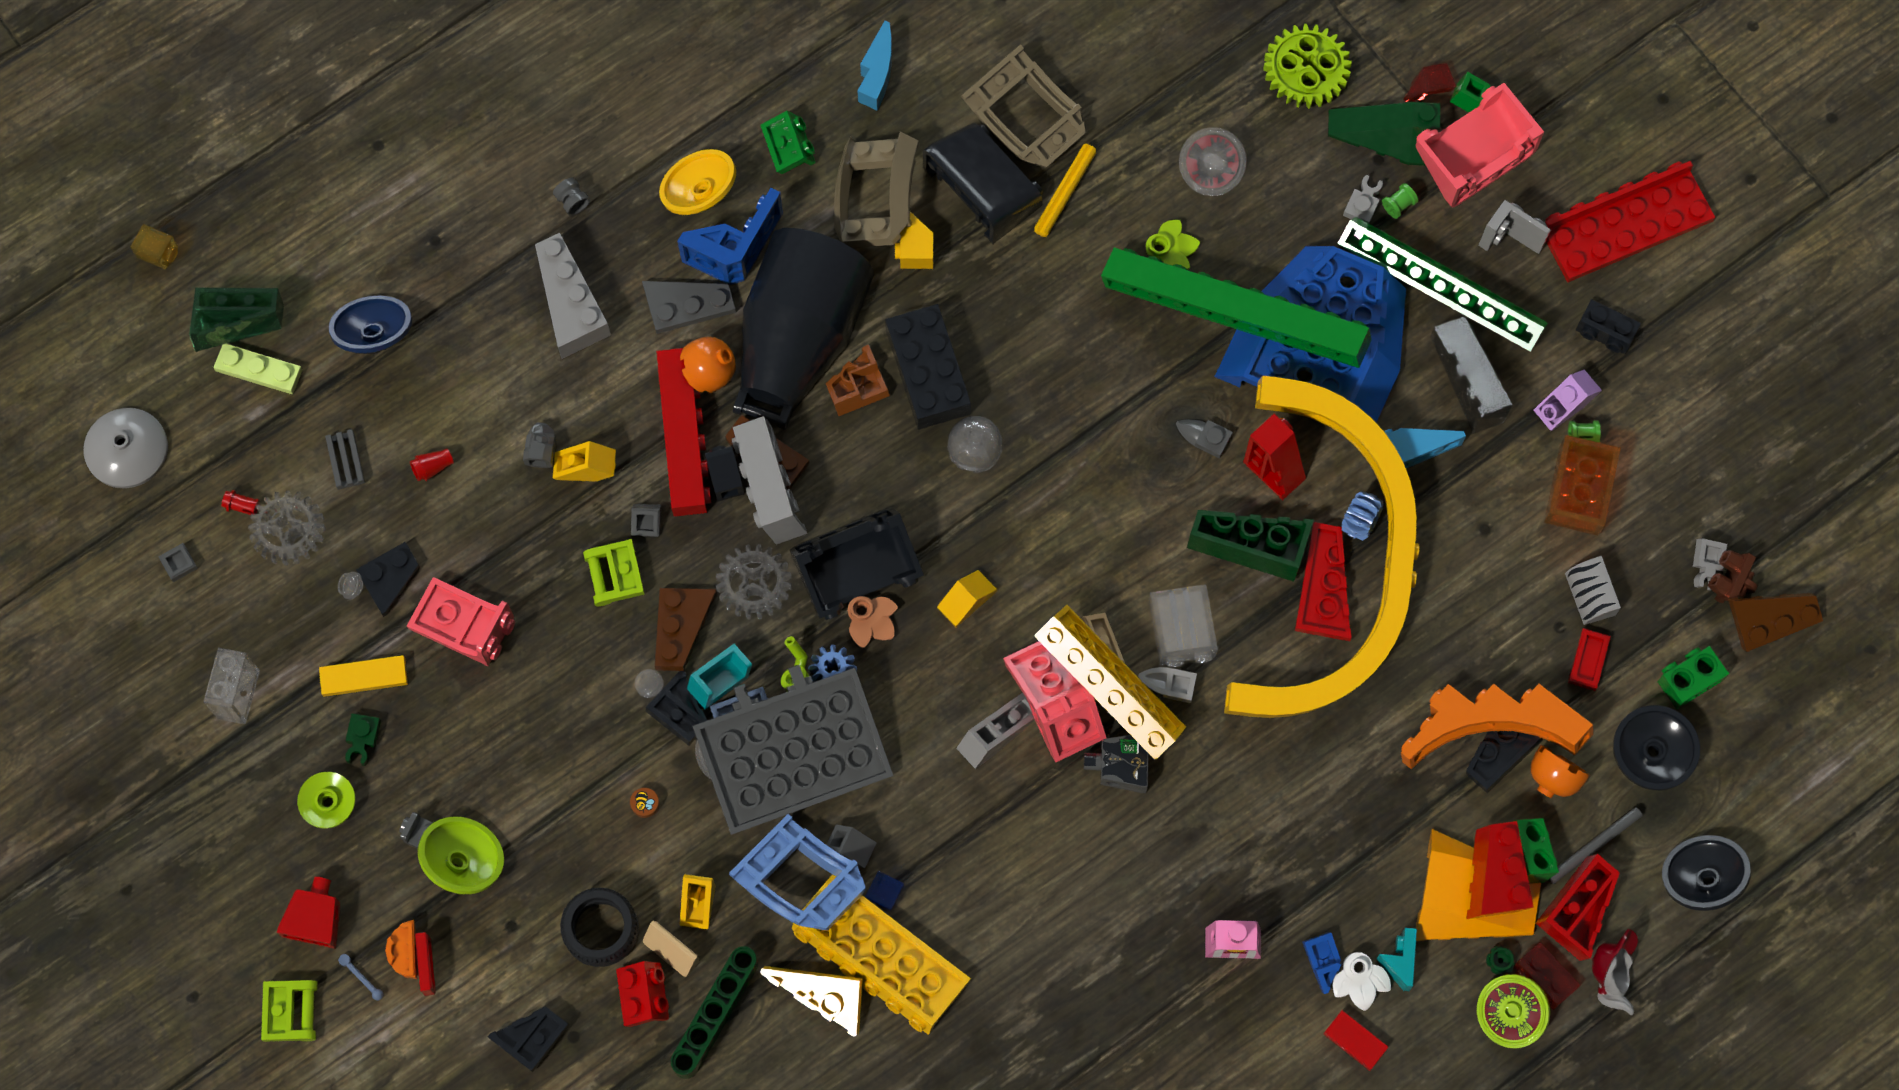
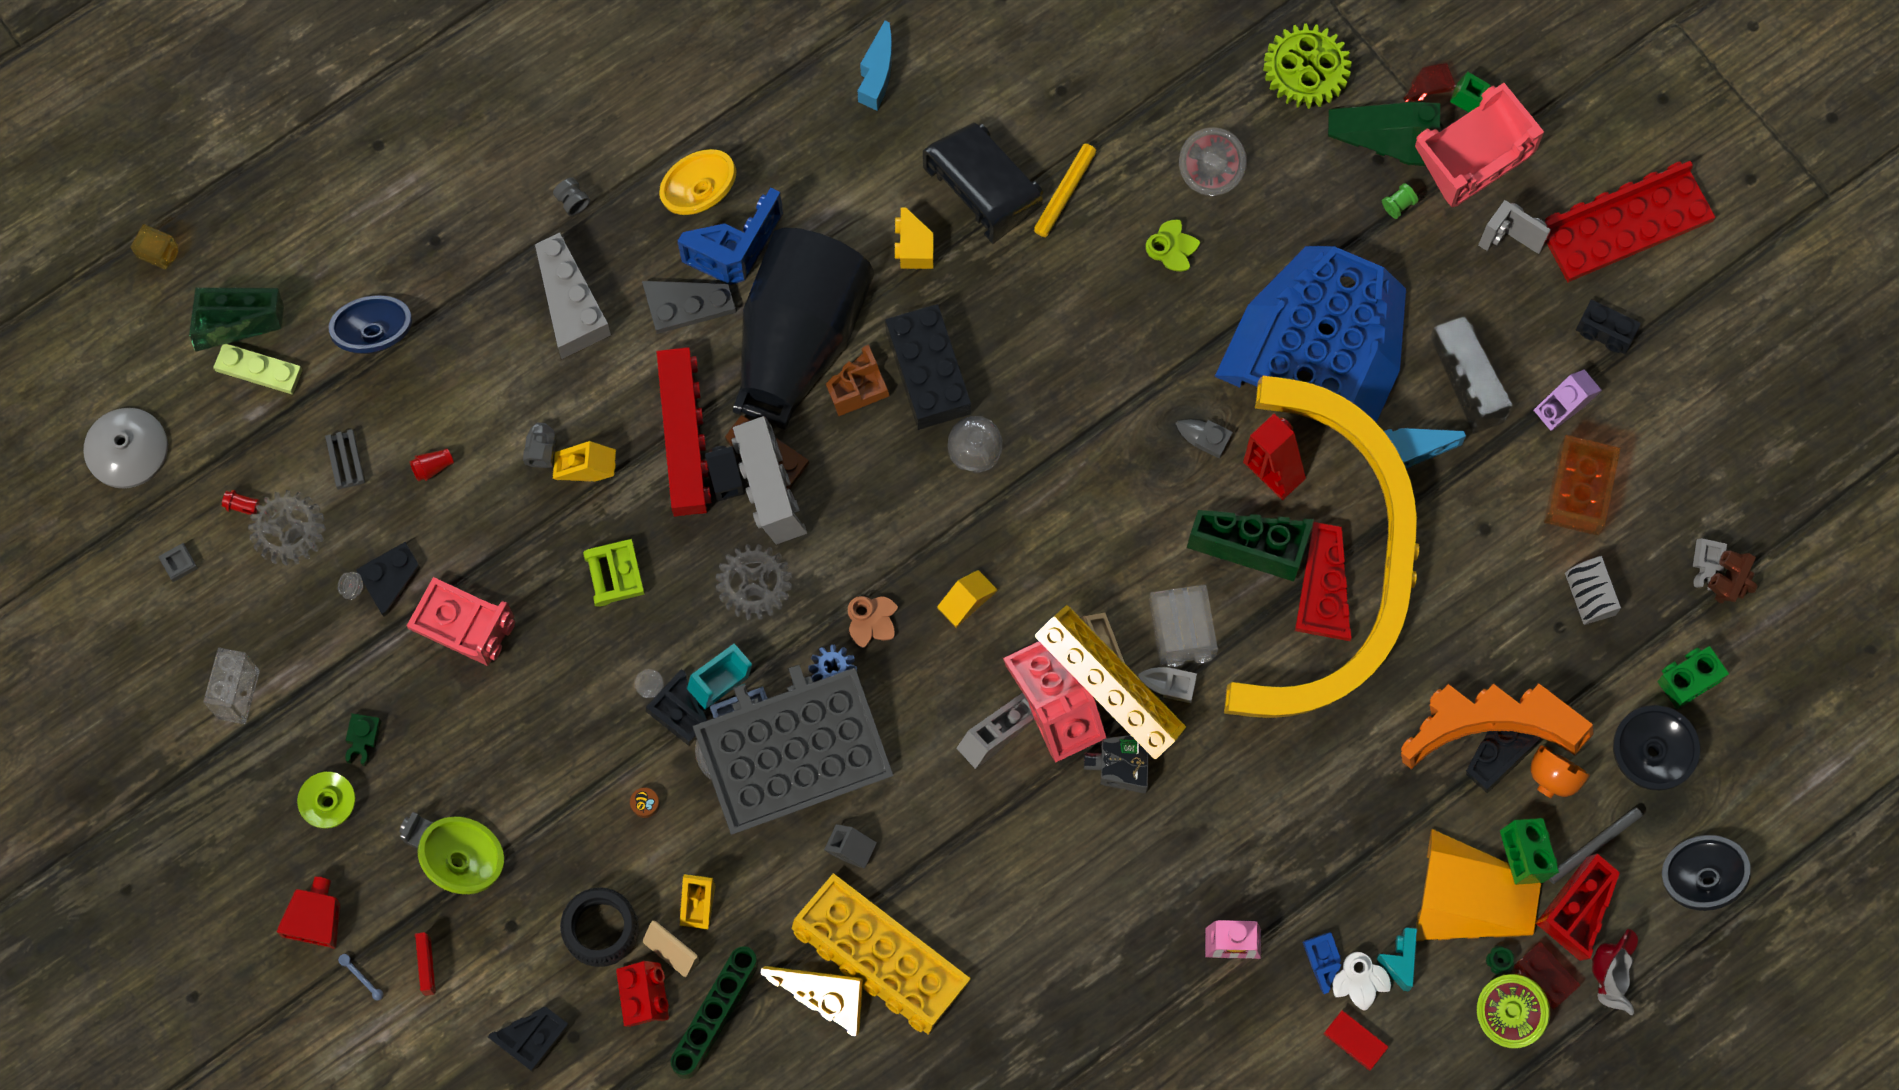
lime plate [261,980,317,1042] -> none
yellow tile [319,655,408,697] -> none
orange plate [385,920,417,979] -> none
dark grey slope [631,504,661,537] -> none
reddish brown wing [655,588,717,671] -> none
orange cylinder [680,337,736,393] -> none
medium blue wedge [729,814,866,930] -> none
green bracket [760,111,816,174] -> none
lime plate [781,636,810,692] -> none
black windscreen [790,508,924,620] -> none
dark tan wedge [834,132,920,248] -> none
clear blue plate [865,871,904,911] -> none
dark tan wedge [961,44,1086,168] -> none
green brick [1101,247,1372,368] -> none
brick [1338,217,1548,352] -> none
medium blue gear [1342,491,1383,540] -> none
light grey plate [1343,175,1383,223] -> none
red wedge [1466,821,1534,919] -> none
bright green bush [1568,420,1601,446] -> none
red tile [1568,628,1611,691] -> none
reddish brown wing [1728,593,1823,652] -> none

